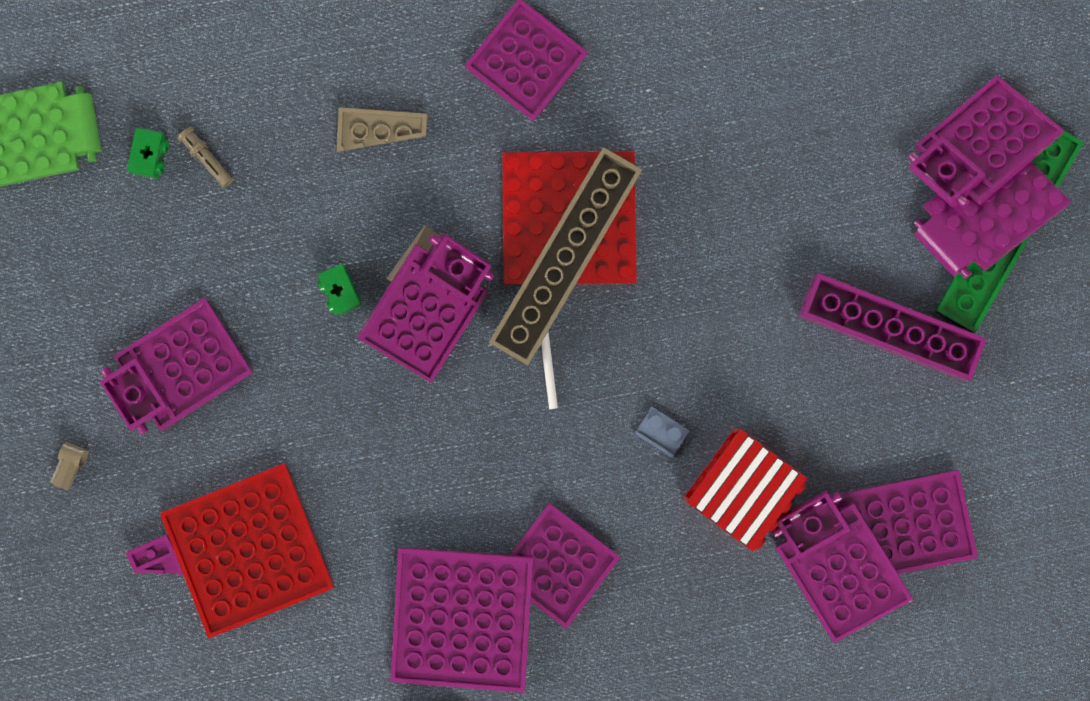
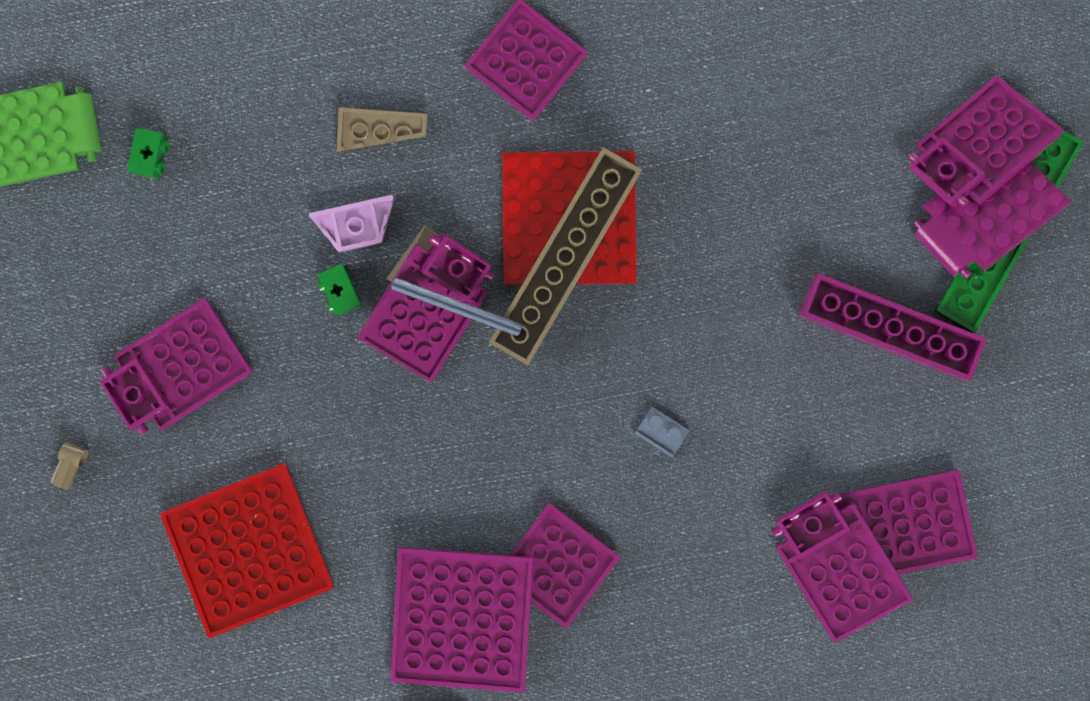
magenta wing [125,534,183,575] -> none
dark tan pin [177,127,234,188] -> none
white bar [541,332,558,409] -> none
brick [682,428,807,552] -> none
none -> lavender wing [309,195,394,253]
none -> sand blue axle [391,278,522,336]

